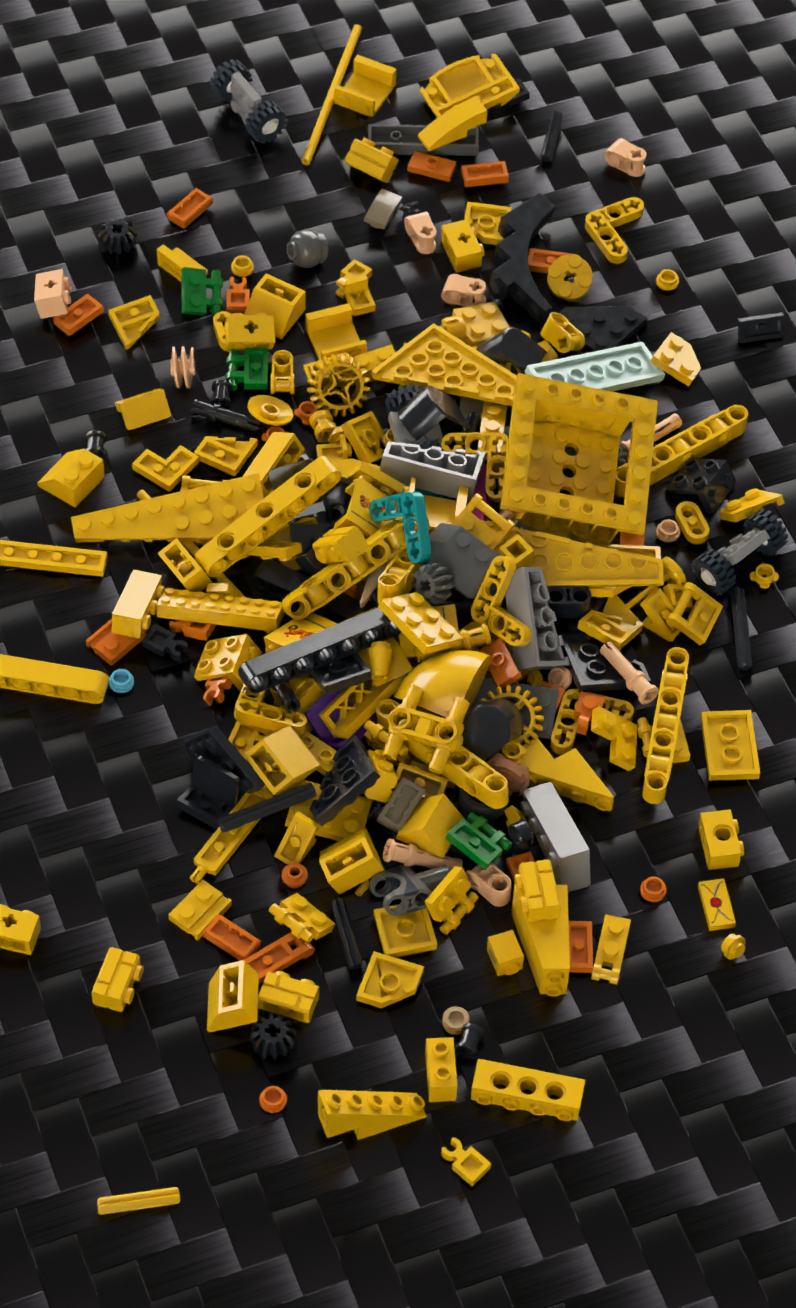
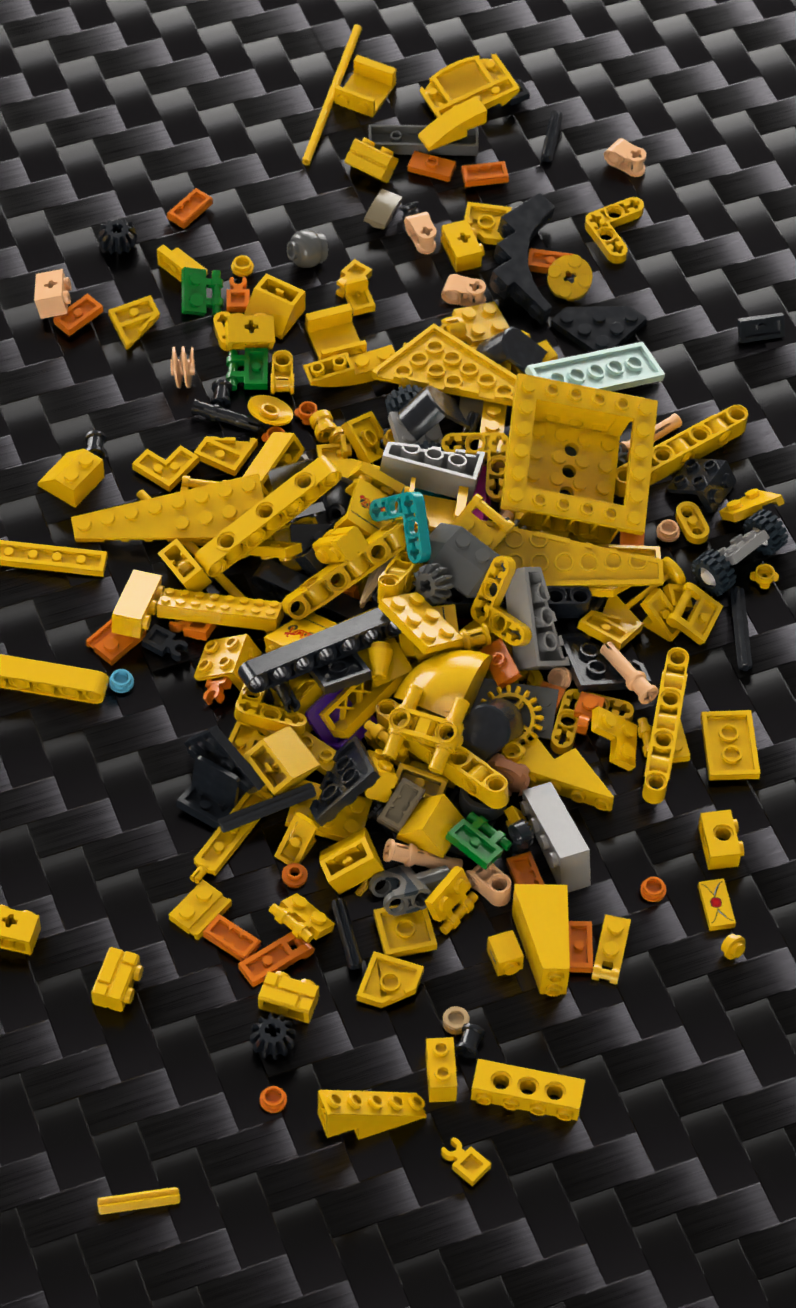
yellow panel [115,388,171,430] -> none
yellow tile [206,583,240,597] -> none
yellow slope [207,960,259,1033] -> none
black plate [210,60,288,143] -> none
yellow gear [307,353,370,417] -> none
yellow brick [499,534,534,569] -> none
yellow brick [514,859,561,922] -> none
yellow piece [540,312,585,353] -> none
yellow plate [650,332,701,386] -> none
yellow plate [656,269,679,291] -> none

